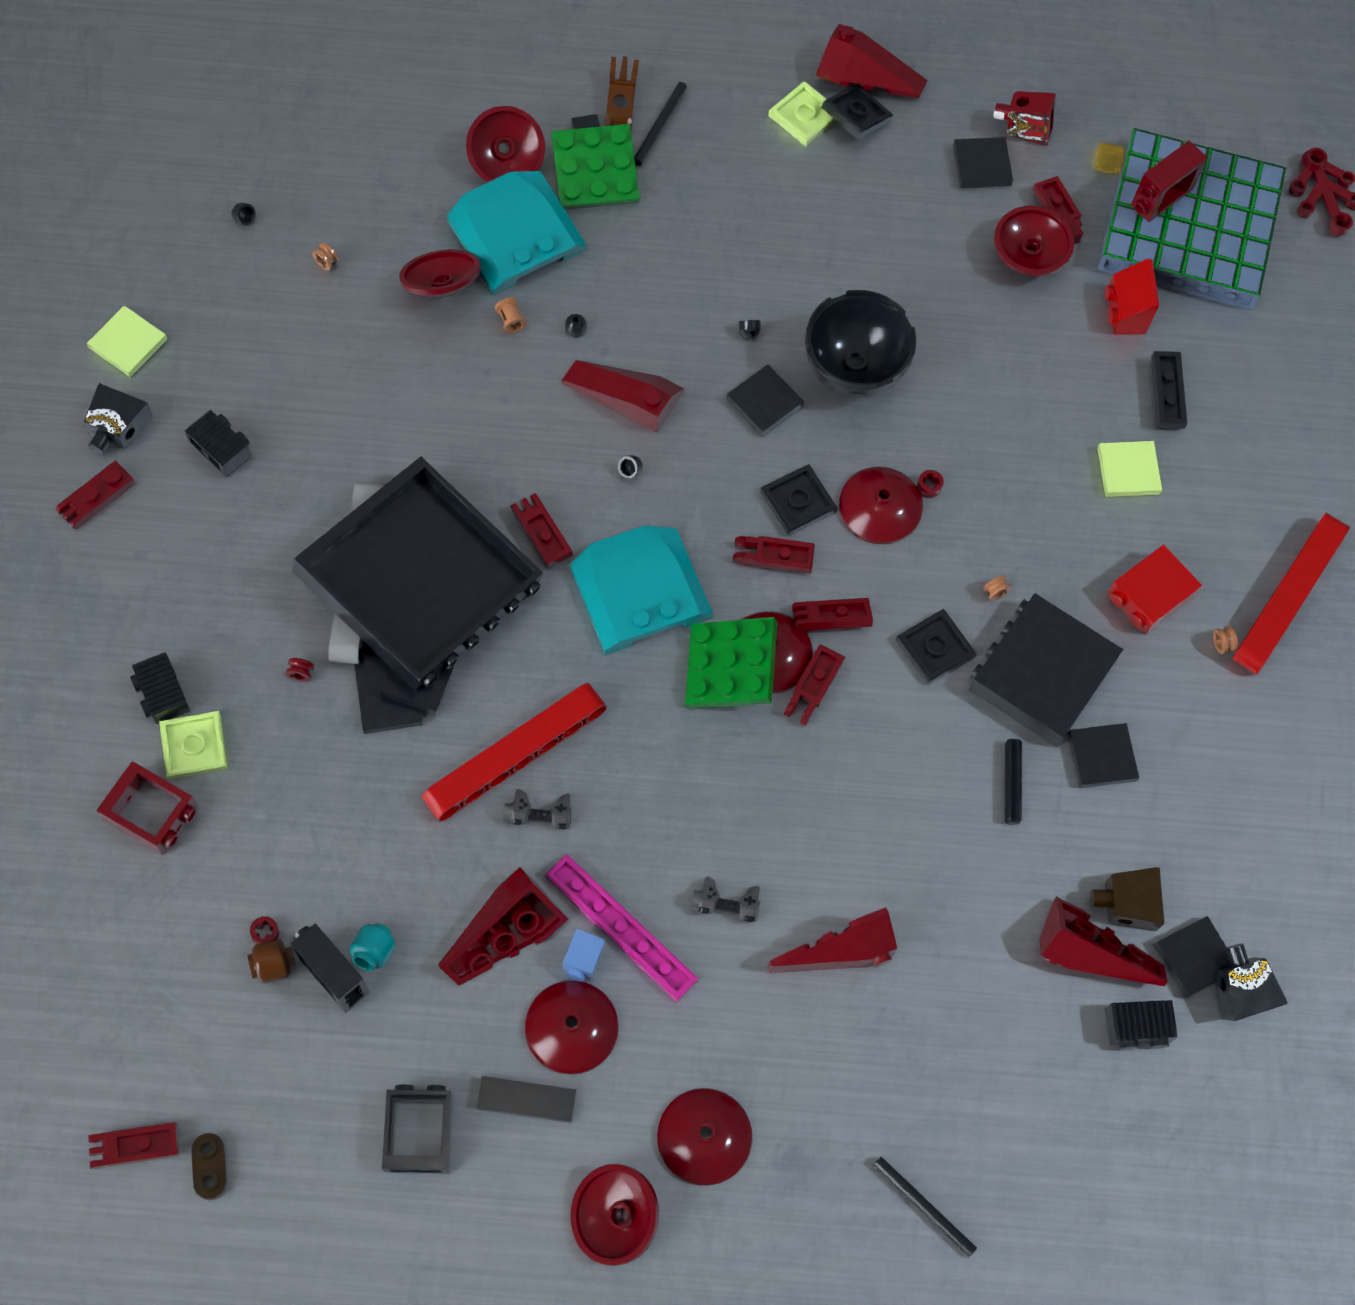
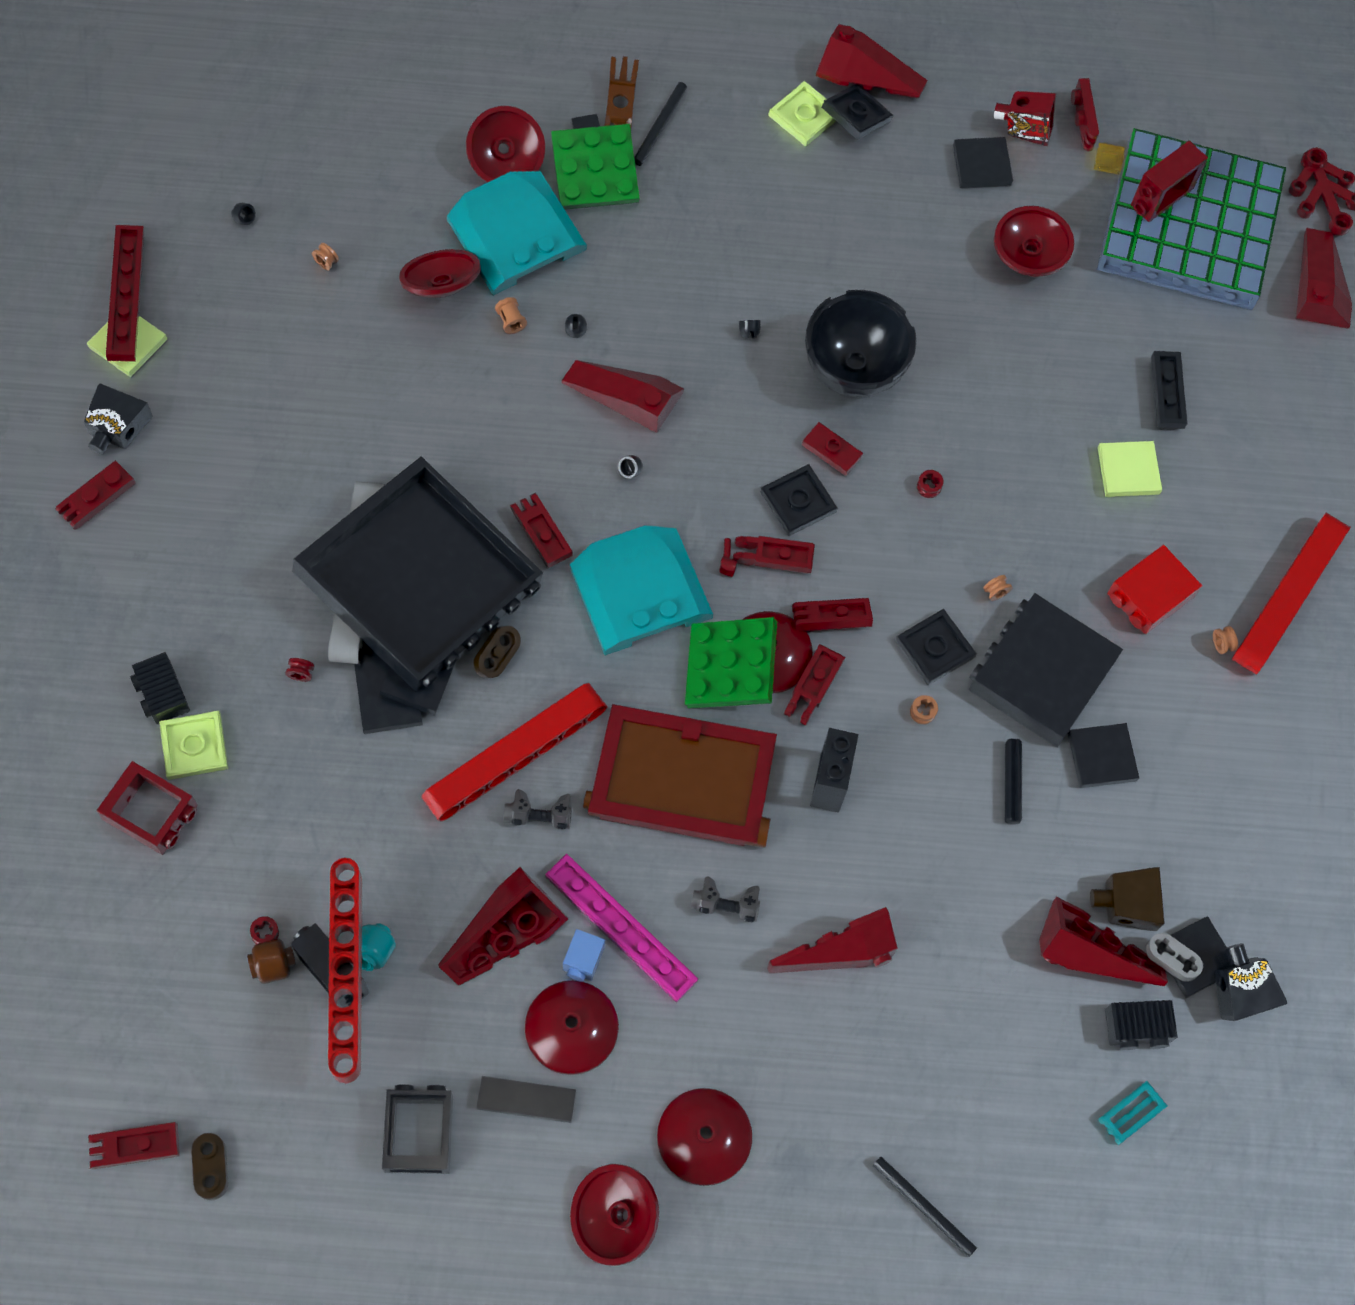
black brick [184,410,251,477] -> none
black tile [726,364,804,437] -> none
dark red dish [839,467,923,545] -> none
dark red hinge [1032,176,1084,244] -> none
red slope [1104,259,1160,335] -> none
none -> dark red plate [106,225,144,362]
none -> red beam [328,857,362,1084]
none -> dark brown plate [473,626,521,678]
none -> door [583,704,777,848]
none -> dark red hand [719,538,738,577]
none -> dark red plate [802,422,863,476]
none -> black window [810,727,859,813]
none -> nougat bush [910,695,938,724]
none -> dark red hinge [1071,78,1099,152]
none -> teal tile [1098,1081,1168,1145]
none -> light grey beam [1146,933,1203,982]
none -> dark red wedge [1296,228,1352,329]

